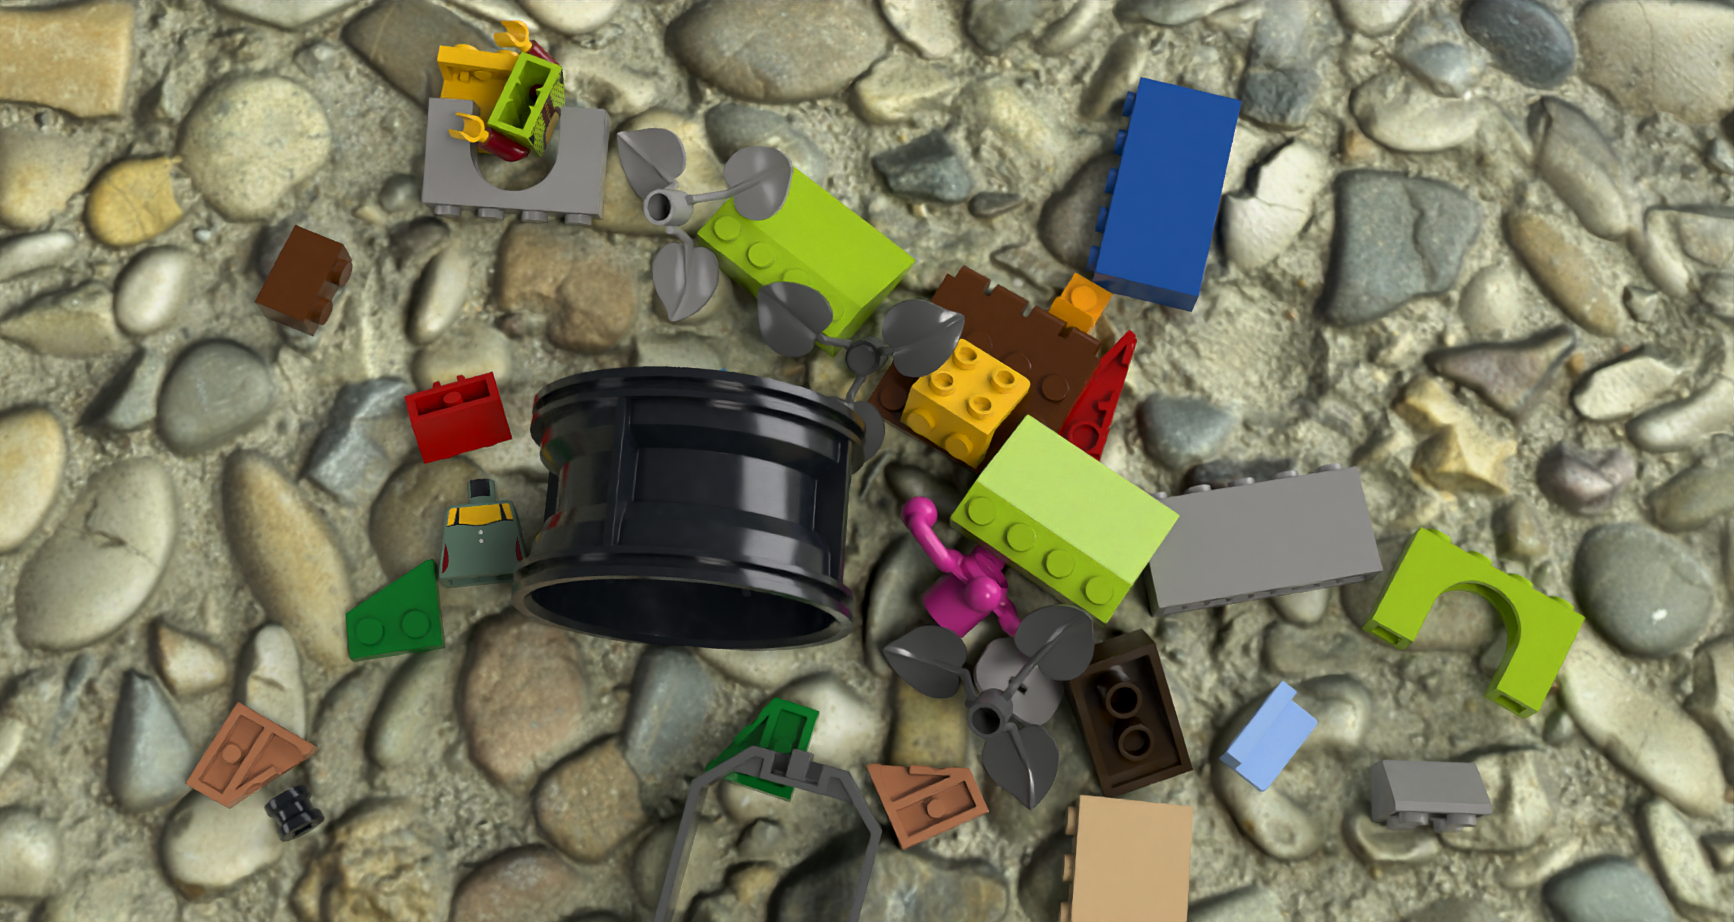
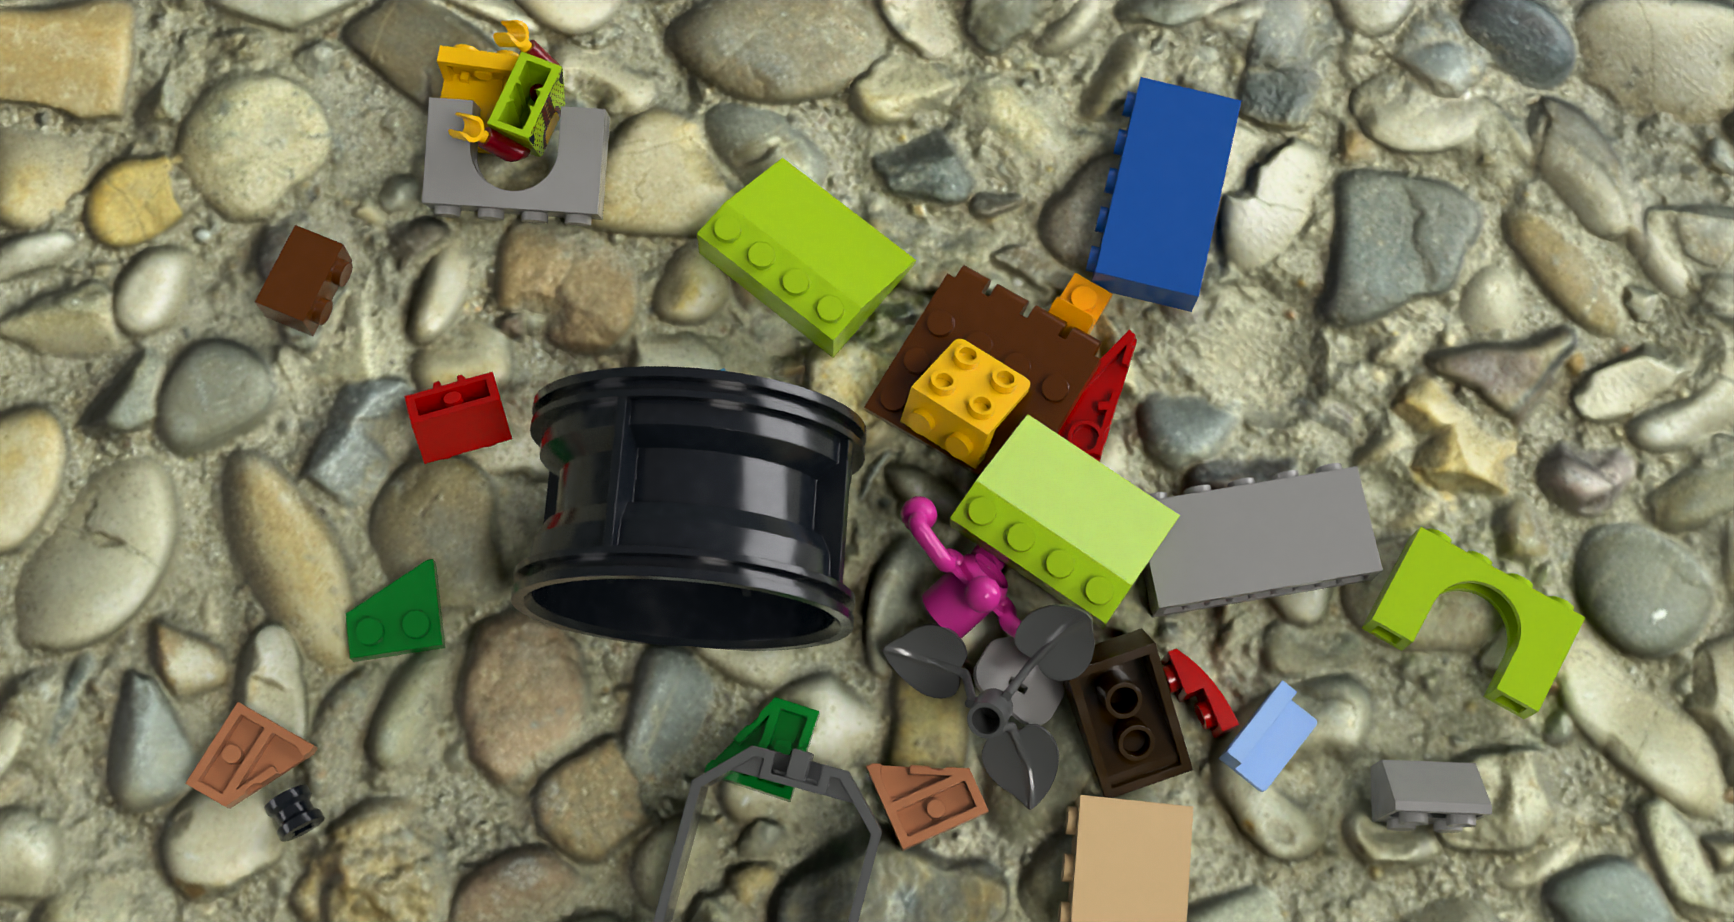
sand green torso [439,479,528,588] -> none
light grey plant [617,128,794,321] -> none
dark grey plant [757,282,965,463] -> none
none -> red slope [1161,648,1239,738]

